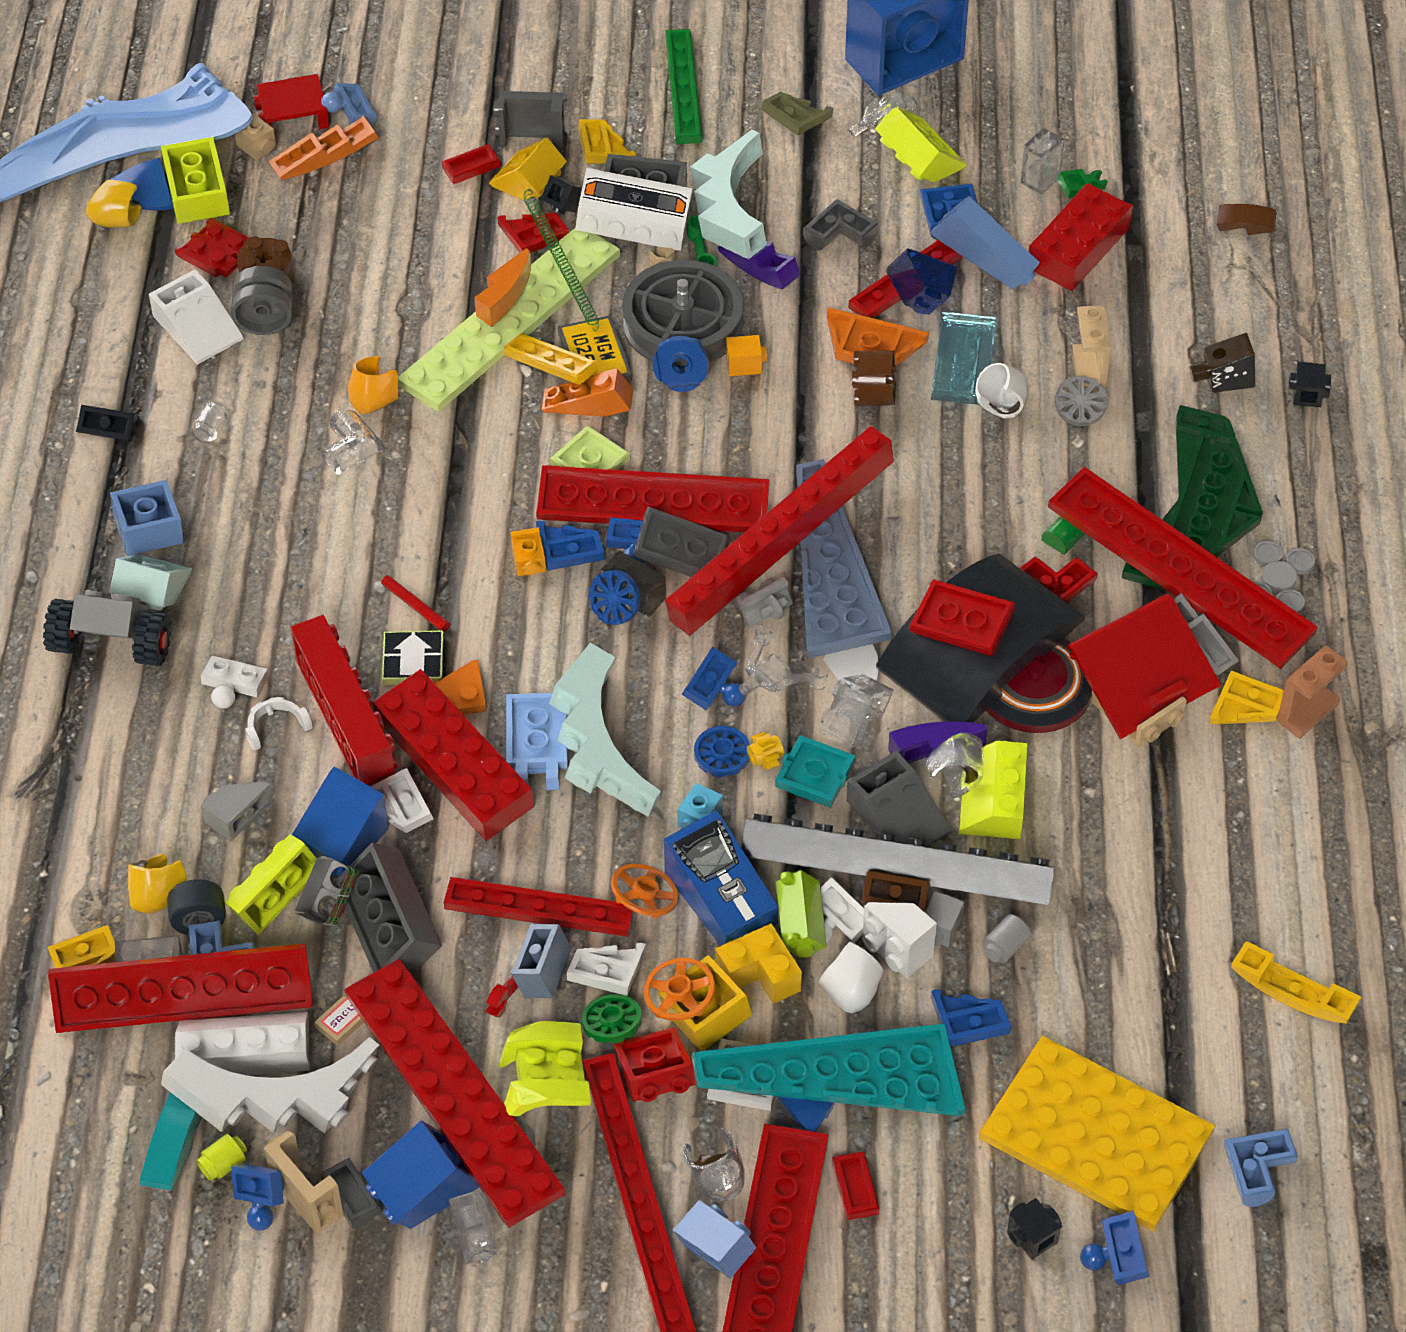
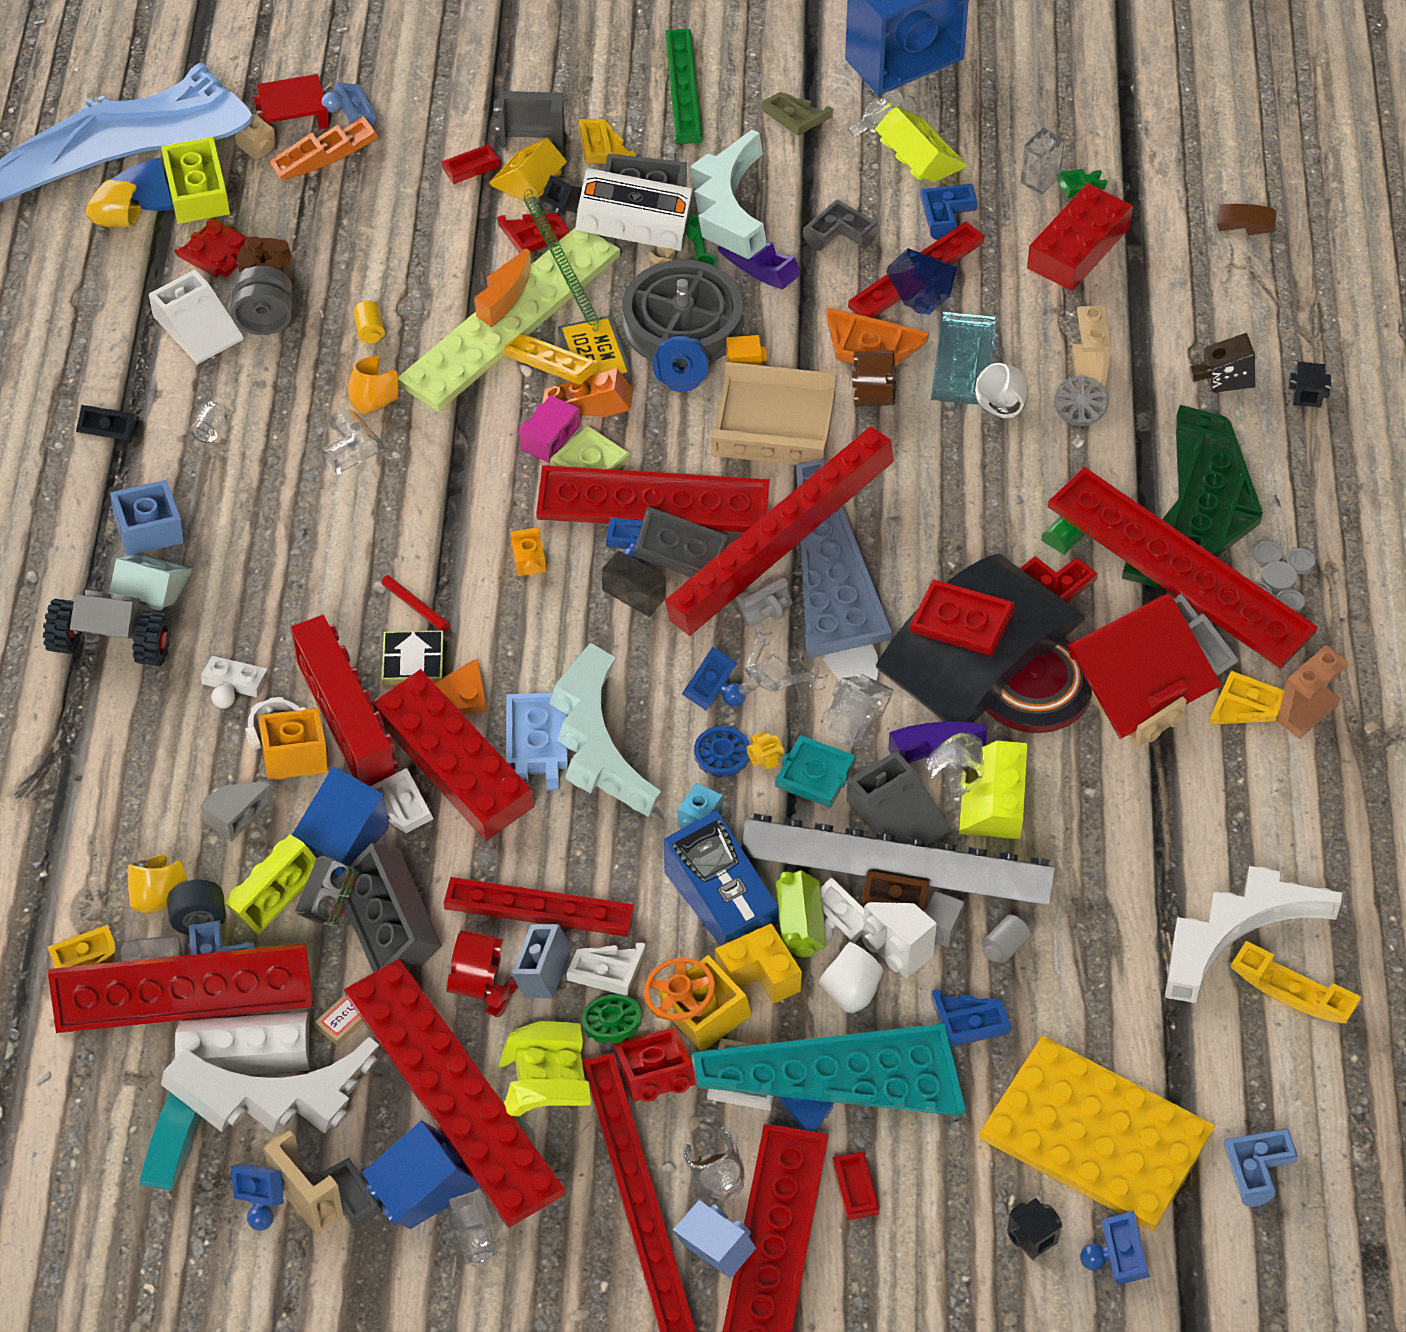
neon yellow brick [196,1134,247,1181] -> none
blue wing [536,521,605,571] -> none
blue wheel [588,570,641,625] -> none
orange wheel [611,864,679,919] -> none
medium blue slope [930,196,1040,290] -> none
none -> light orange slope [258,708,328,780]
none -> yellow brick [353,301,385,344]
none -> red brick [446,930,503,1000]
none -> dark pink brick [519,395,580,463]
none -> tan panel [711,362,836,465]
none -> white arch [1165,866,1342,1003]

